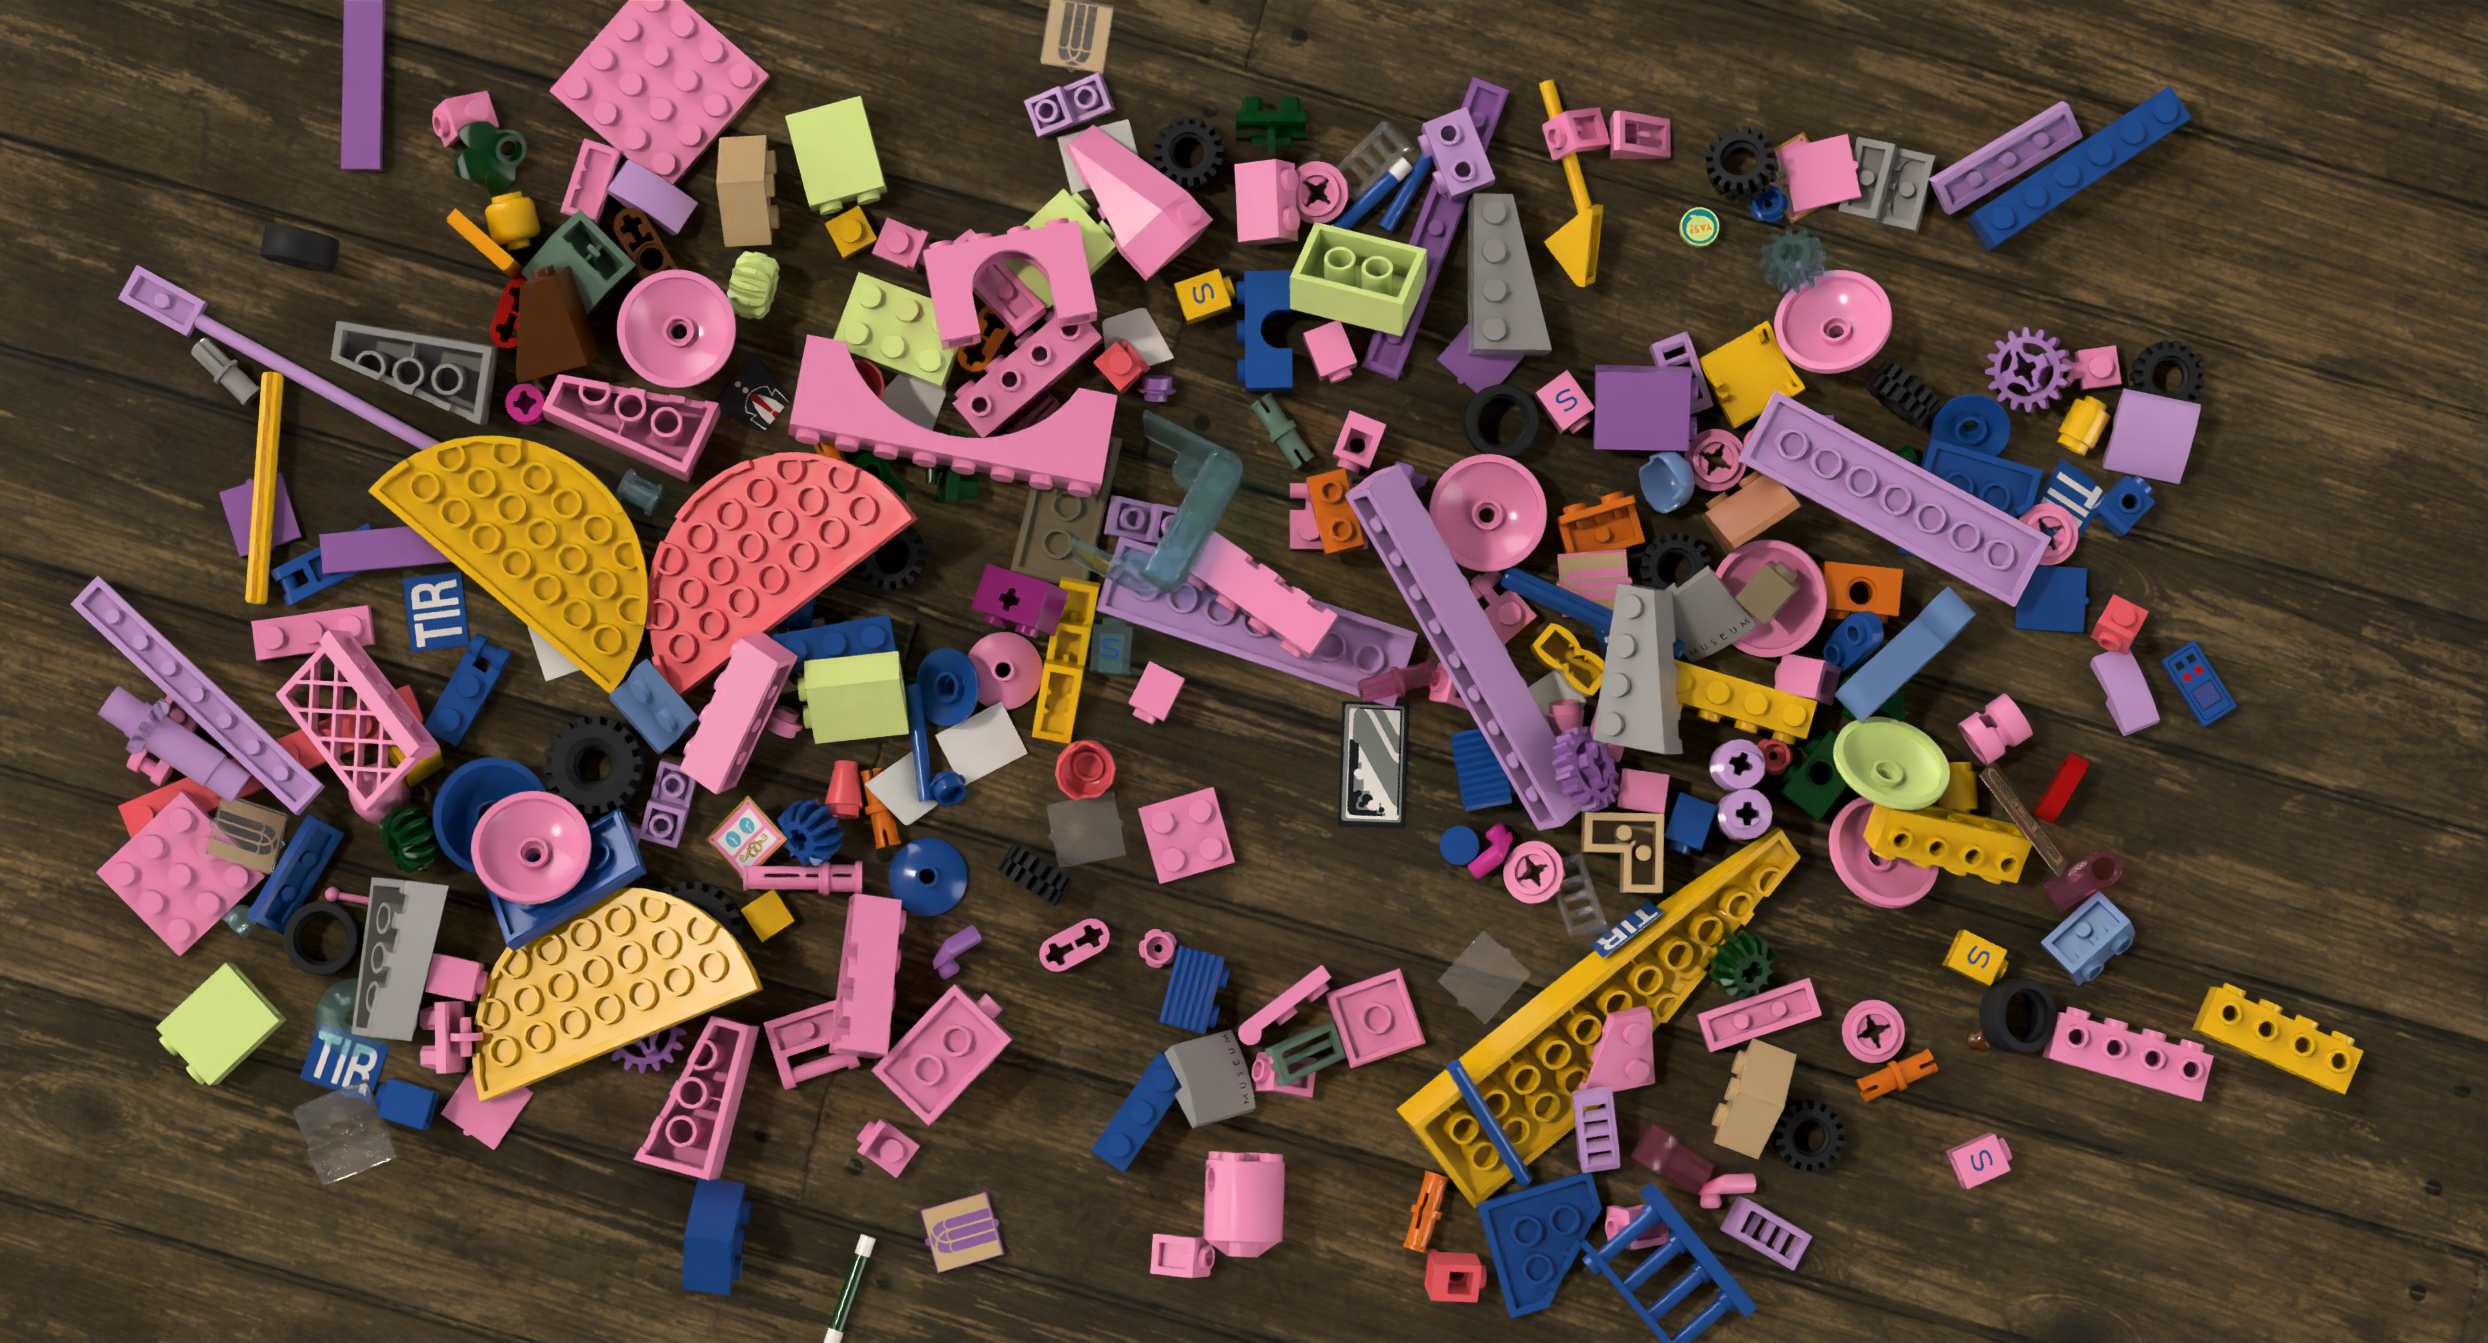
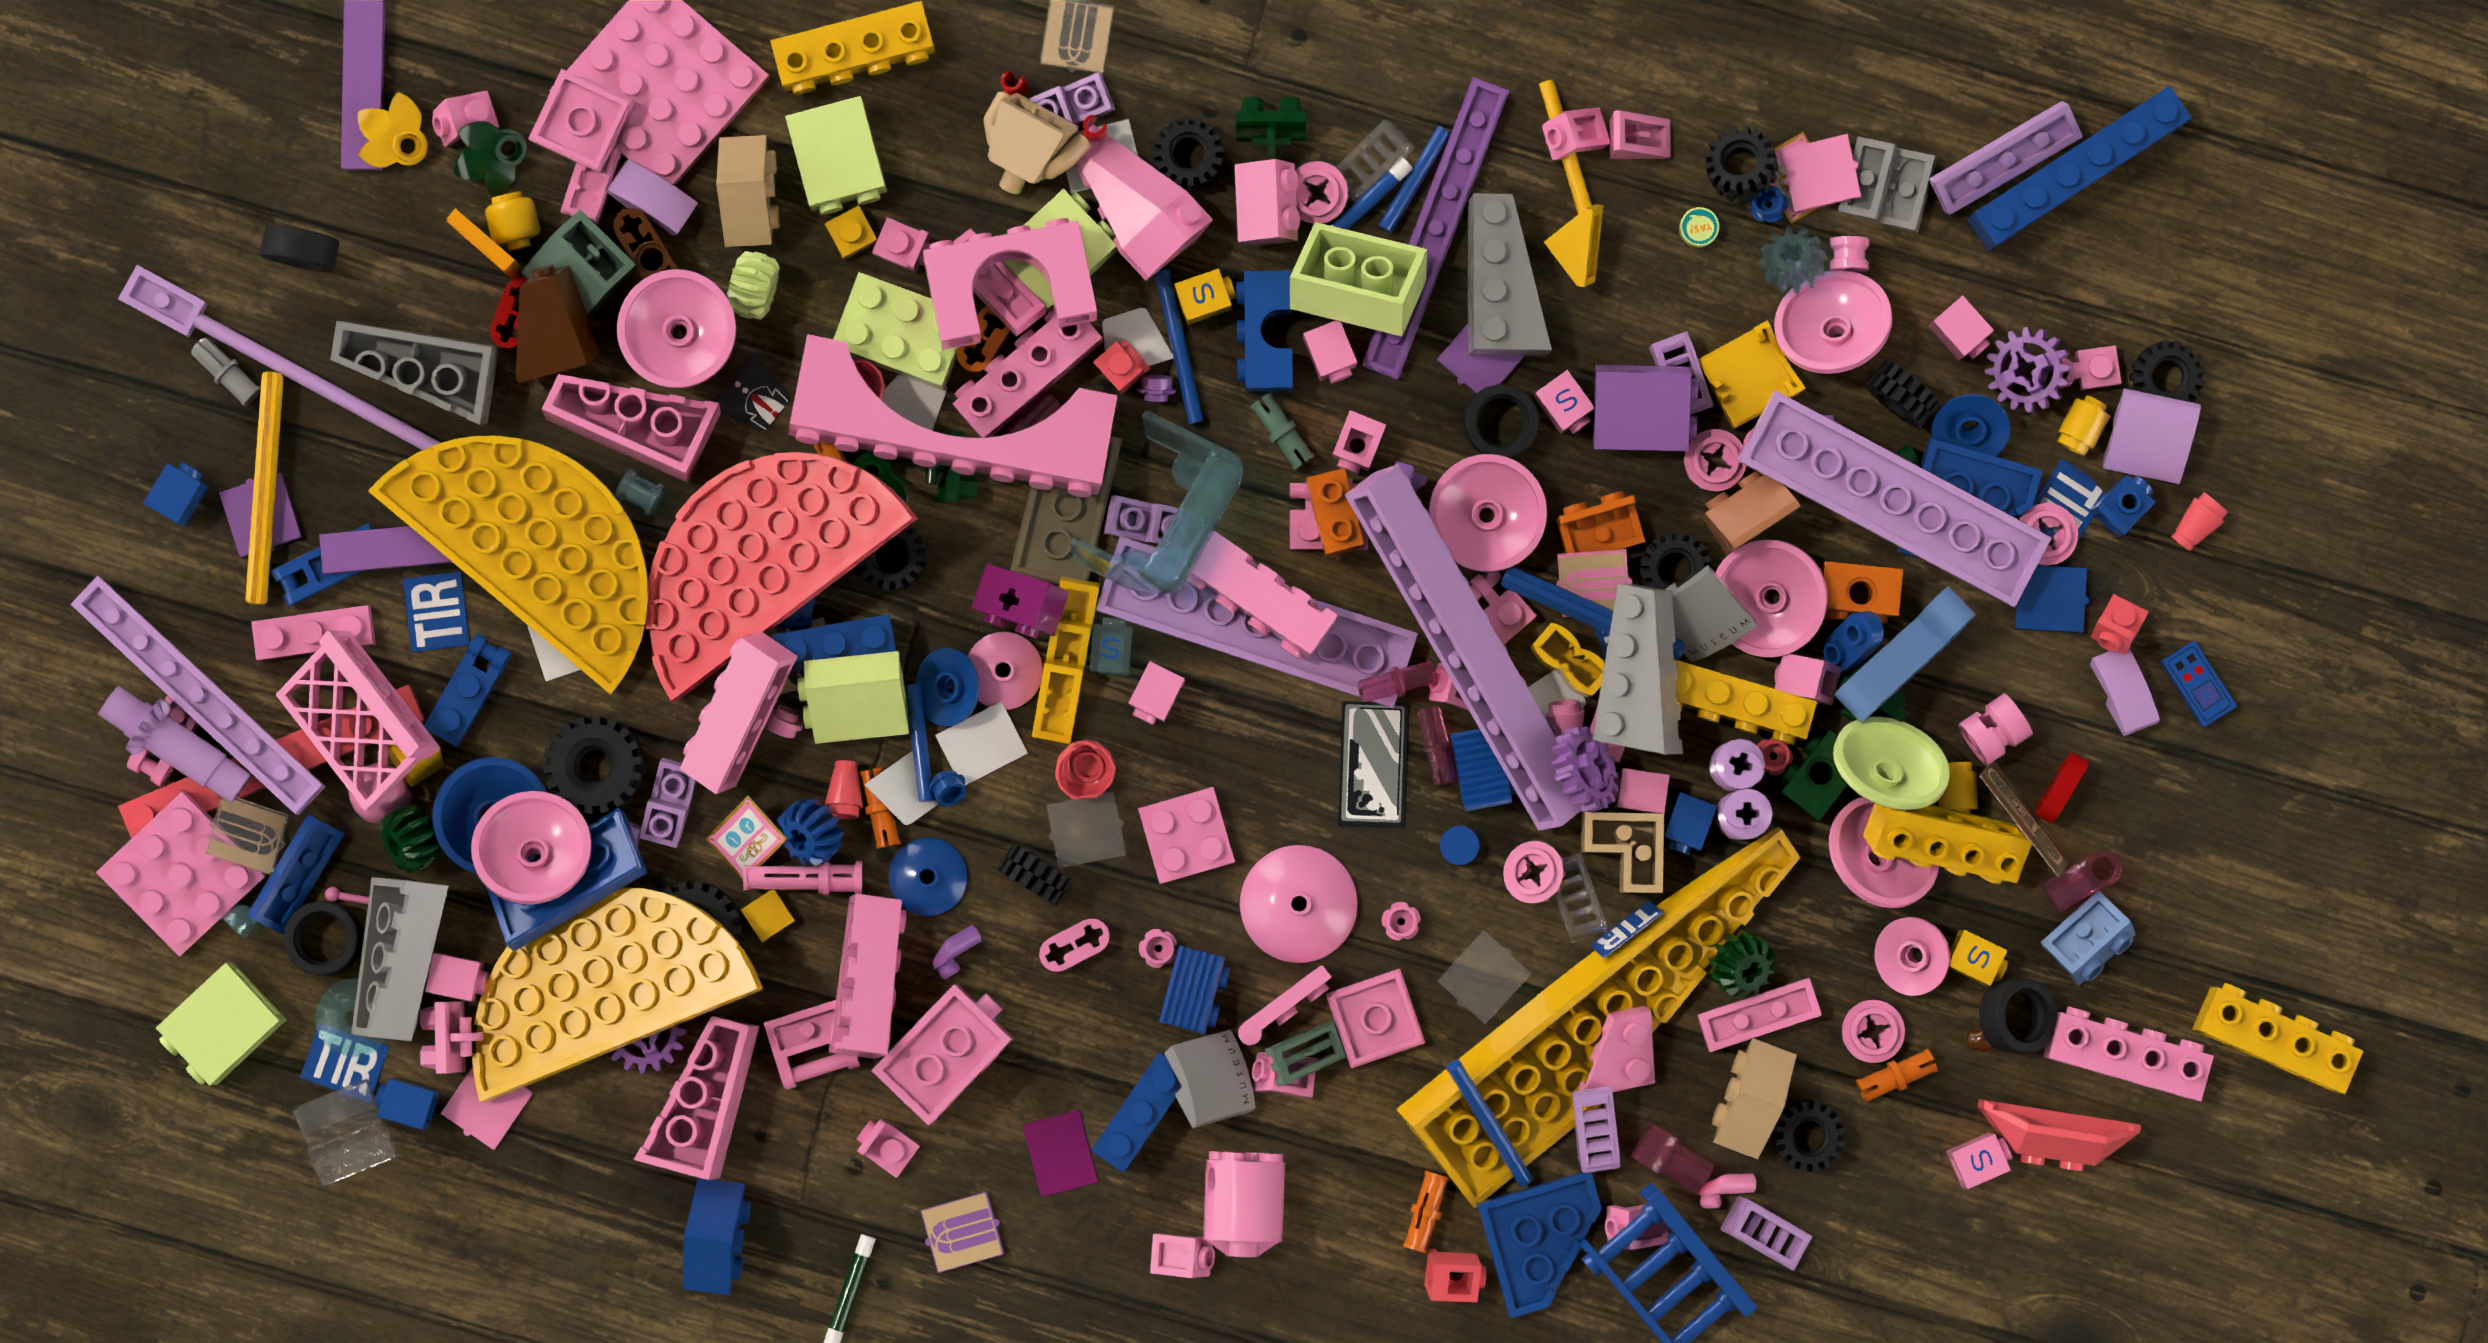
dark pink wheel [505,383,547,426] -> none
medium blue bracket [609,658,698,754] -> none
lavender brick [1418,107,1495,202] -> none
dark pink arm [1467,823,1513,880] -> none
medium blue hair [1639,451,1695,514] -> none
dark tan brick [1735,560,1802,625] -> none
none -> blue brick [143,462,209,526]
none -> yellow plate [357,92,428,168]
none -> bright pink tile [528,69,634,174]
none -> yellow brick [770,1,936,95]
none -> tan torso [983,71,1108,194]
none -> magenta sticker [1022,1110,1098,1197]
none -> blue bar [1155,270,1204,425]
none -> bright pink dish [1240,845,1358,963]
none -> bright pink plate [1382,902,1421,941]
none -> clear pink axle [1418,706,1458,786]
none -> bright pink wheel [1830,236,1869,272]
none -> bright pink dish [1875,917,1950,996]
none -> bright pink brick [1928,295,1994,360]
none -> coral wedge [1978,1099,2141,1172]
none -> coral cone [2171,492,2228,551]

